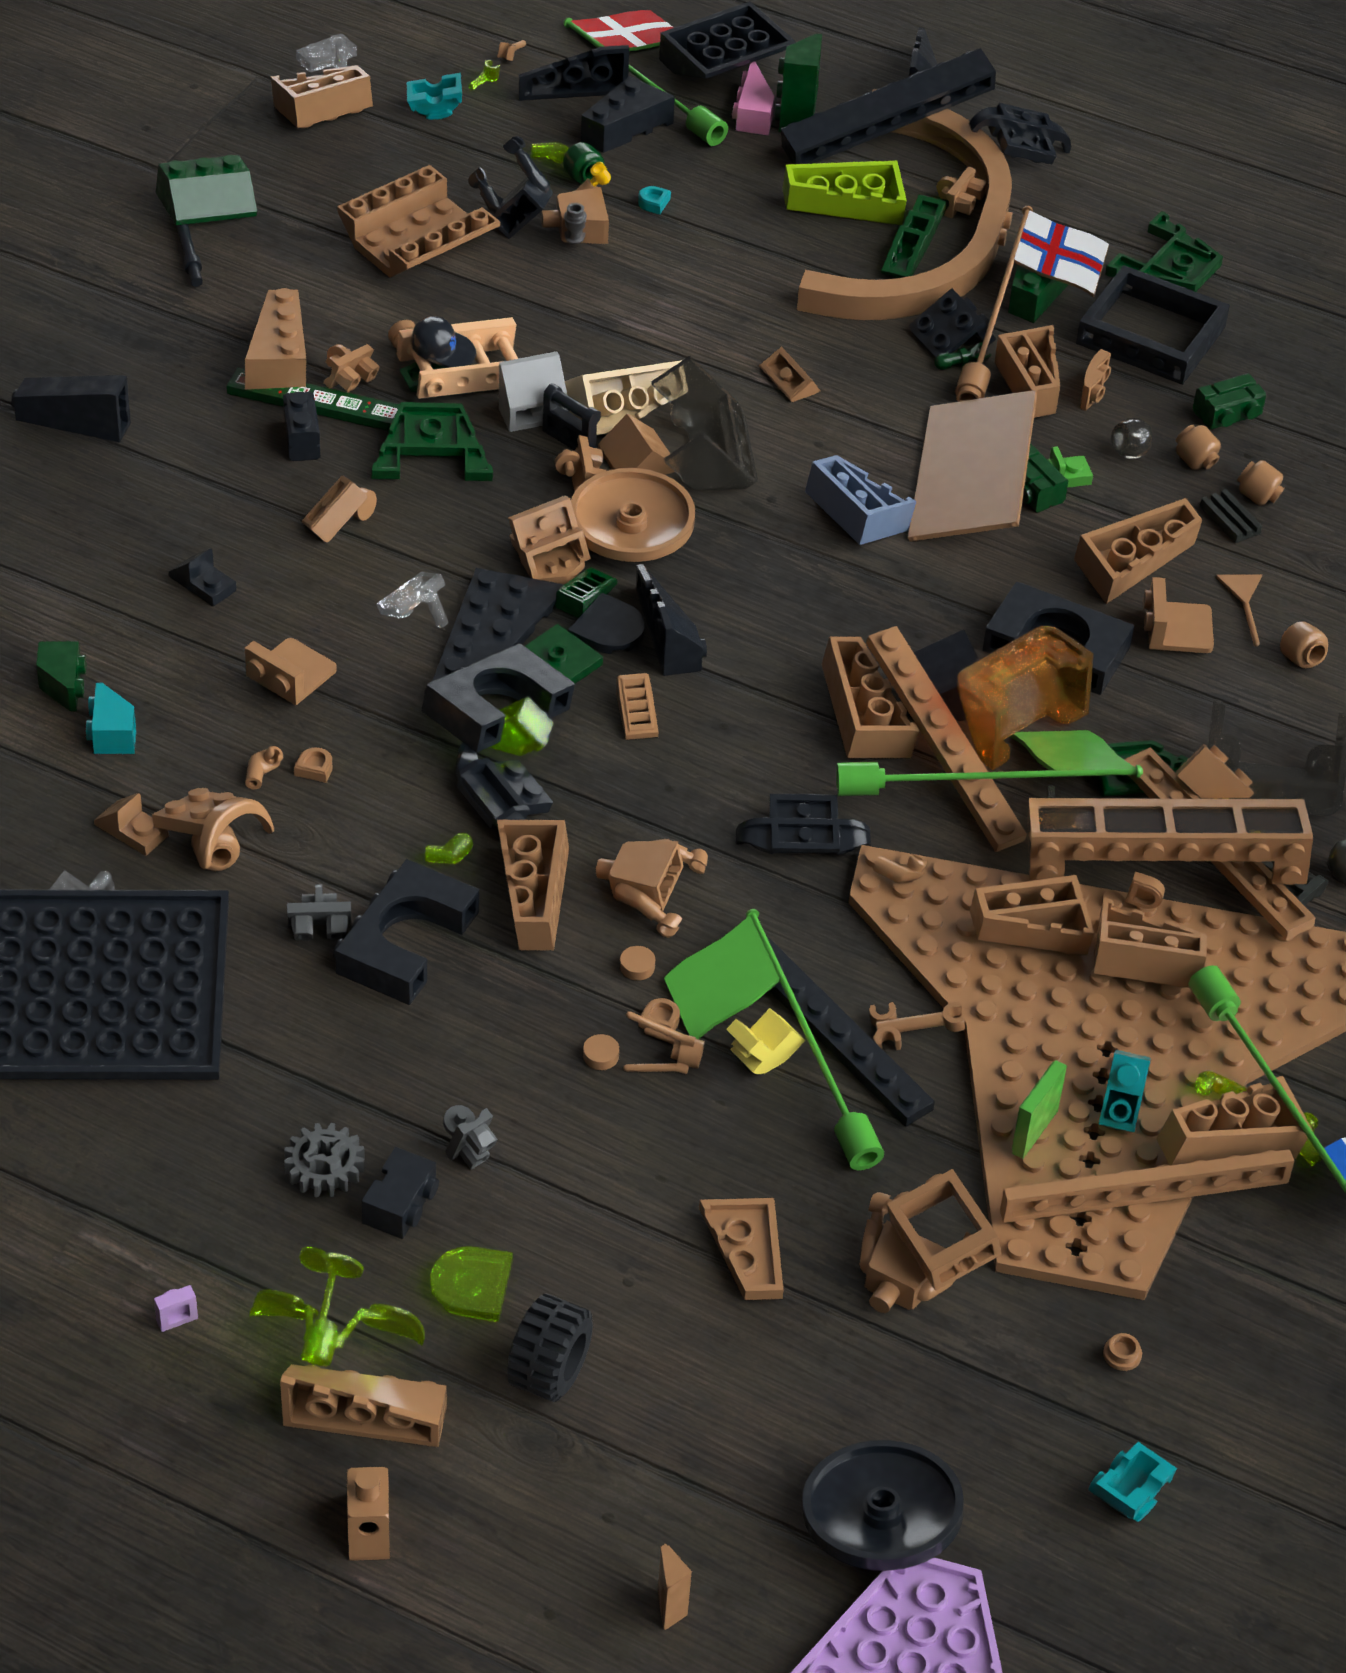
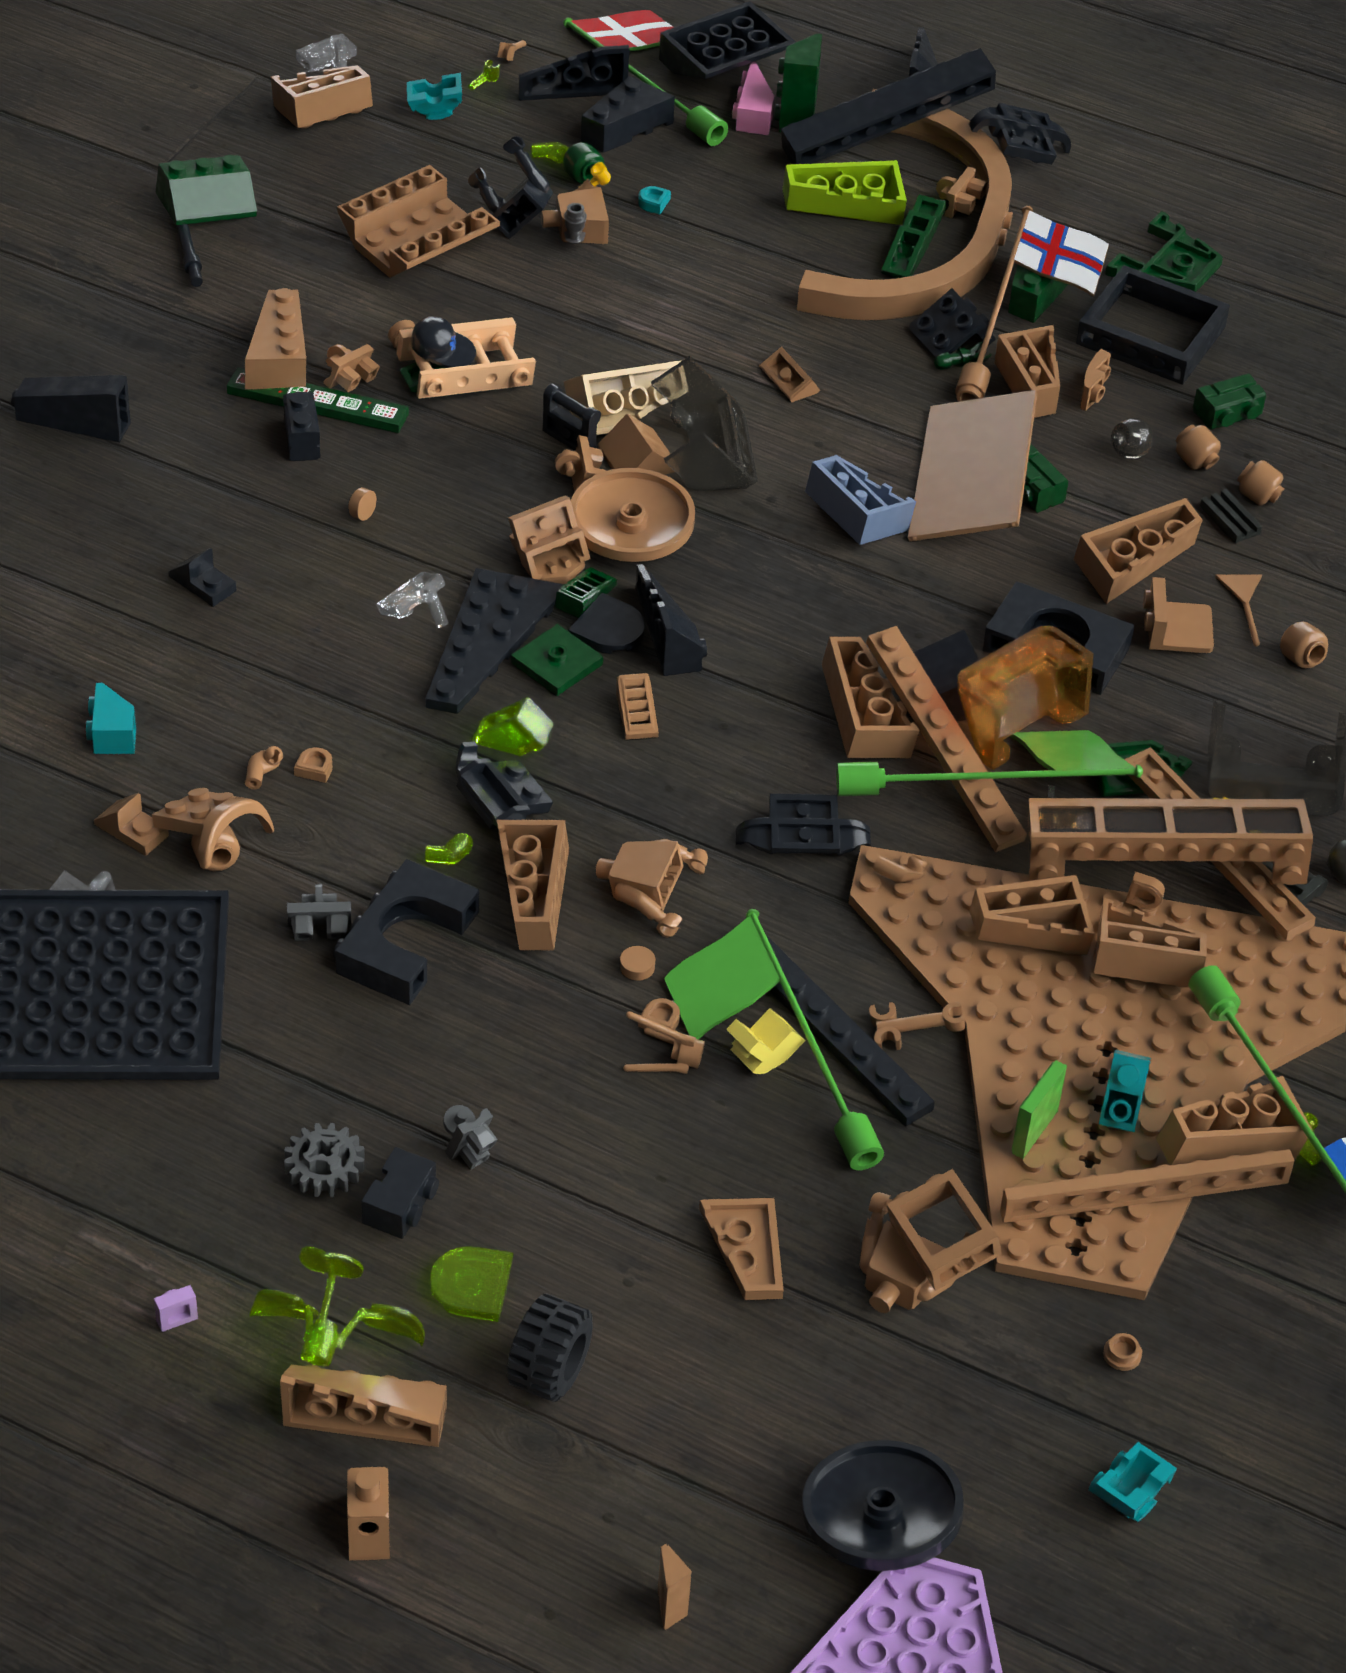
dark green slope [36,641,87,711] -> none
medium nougat bracket [245,638,337,705] -> none
medium nougat slope [302,475,367,542] -> none
dark green wing [372,402,493,481] -> none
black arch [421,643,575,753] -> none
light grey slope [499,351,568,432] -> none
medium nougat tile [583,1034,619,1070] -> none
bright green bracket [1047,446,1093,487] -> none
medium nougat slope [1176,744,1254,799] -> none
clear neon green arm [1194,1070,1248,1096] -> none

